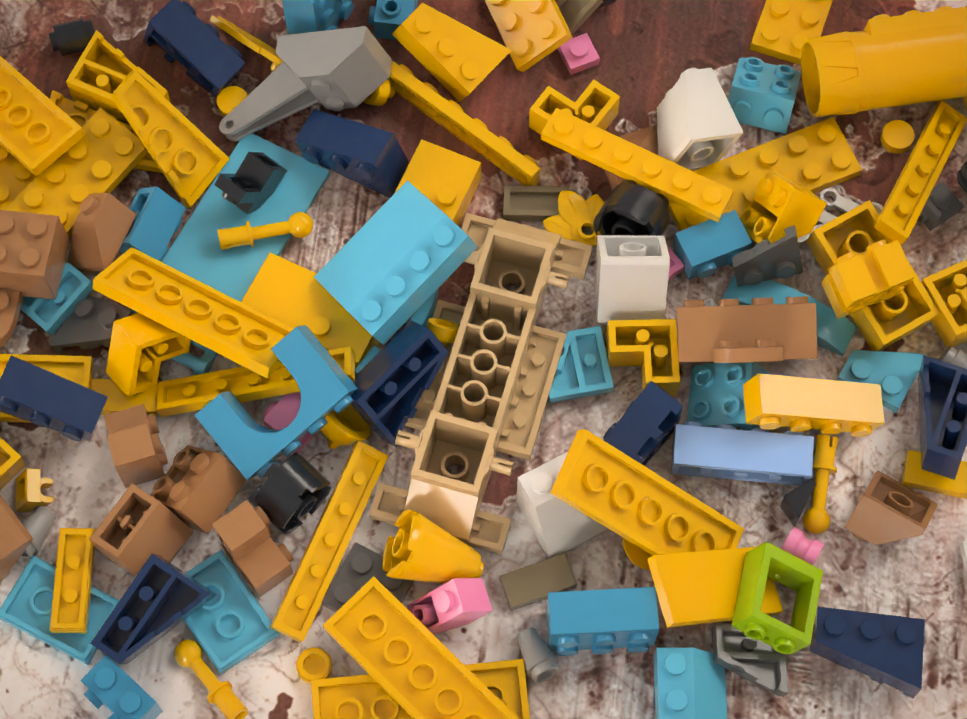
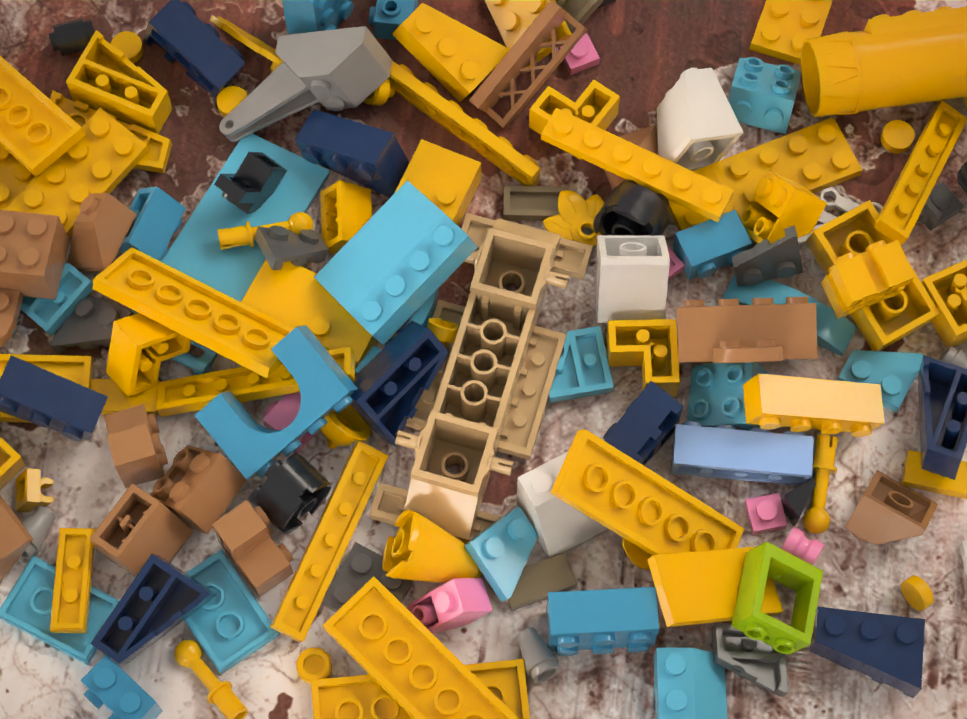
yellow wing [111,70,230,208] -> none
none -> yellow tile [111,31,144,63]
none -> dark grey wing [255,225,329,270]
none -> yellow brick [320,180,372,254]
none -> medium azure wing [464,506,538,602]
none -> medium nougat fence [469,0,588,129]
none -> bright pink plate [744,493,787,535]
none -> yellow tile [900,575,934,612]

